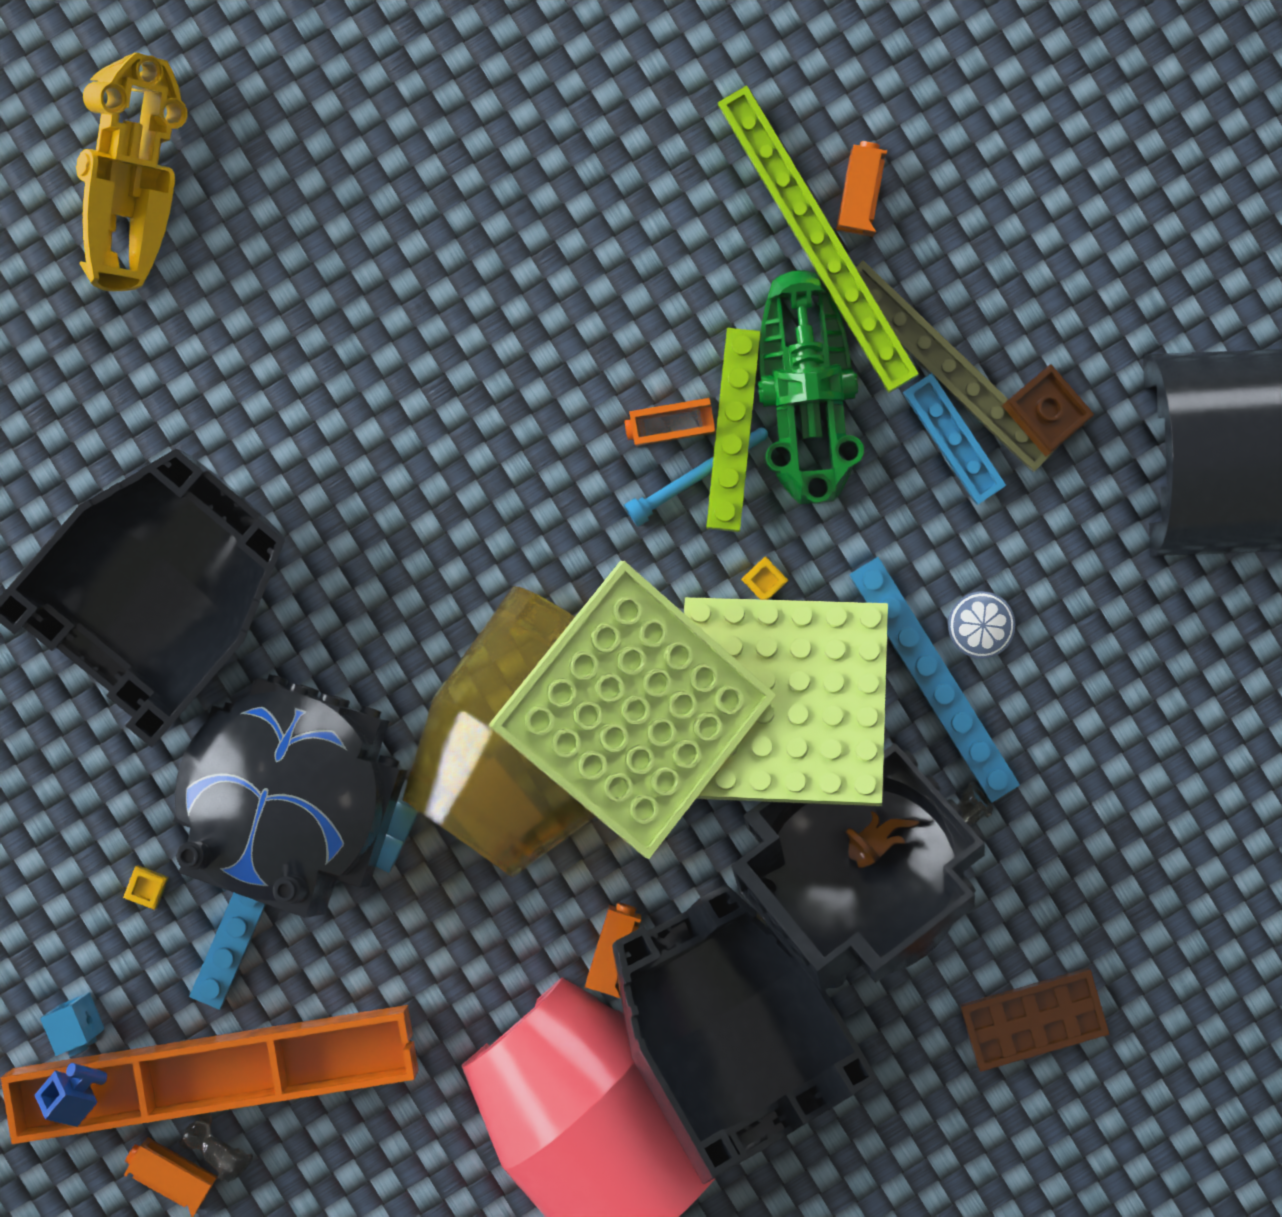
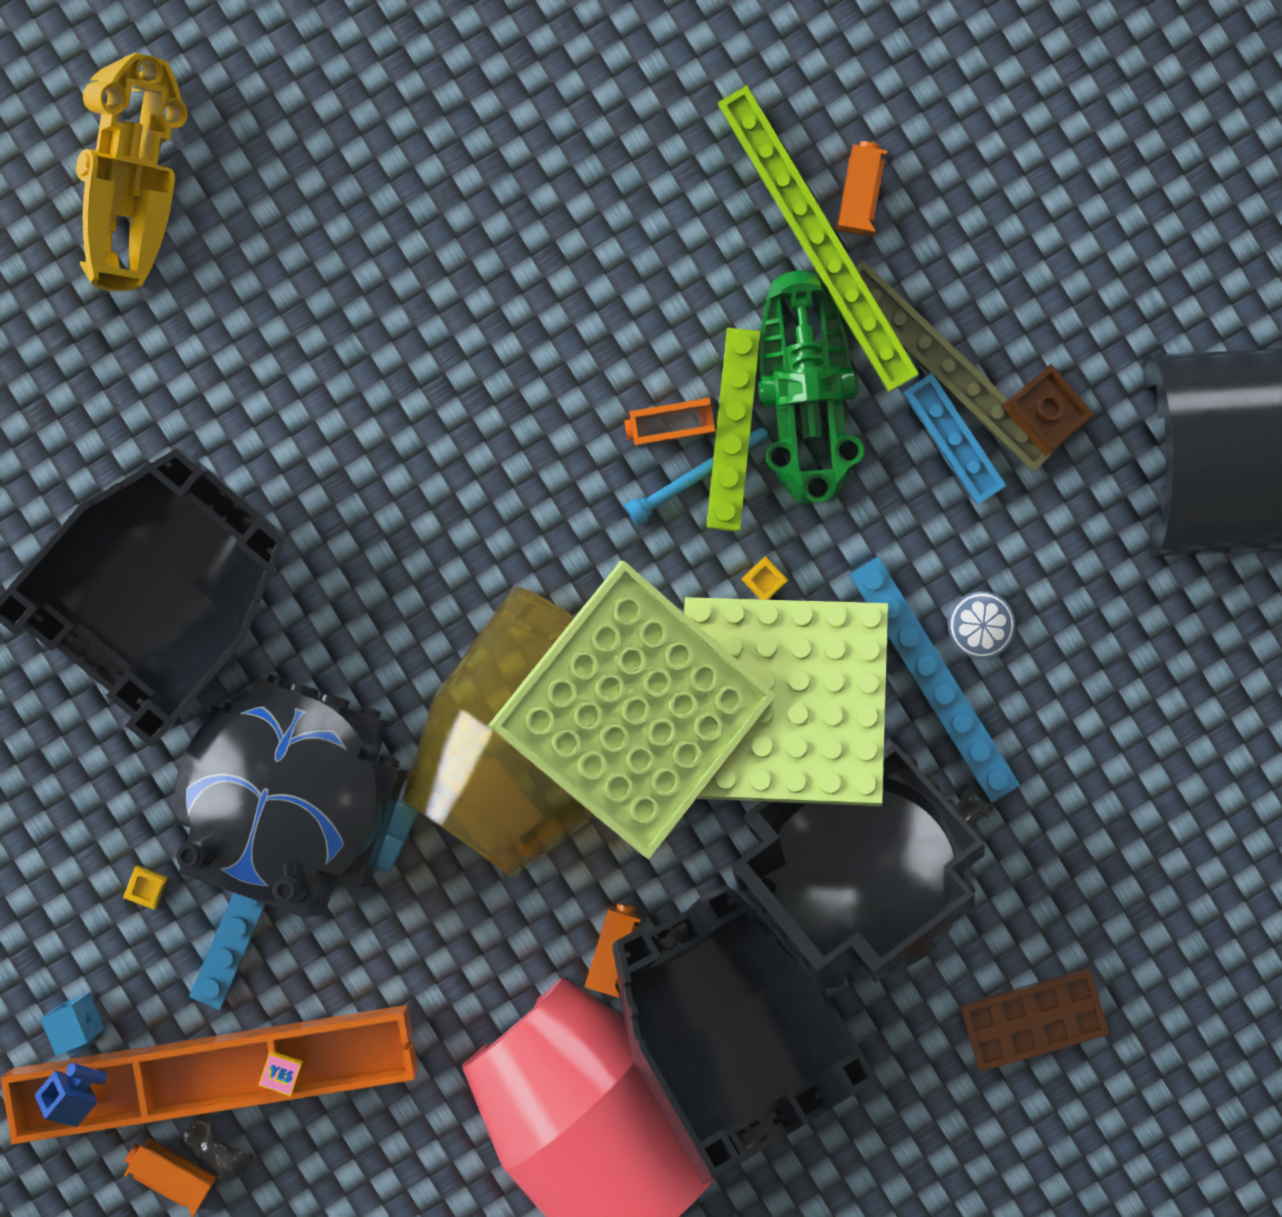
reddish brown piece [845,811,919,868] -> none
none -> tile [258,1051,303,1096]

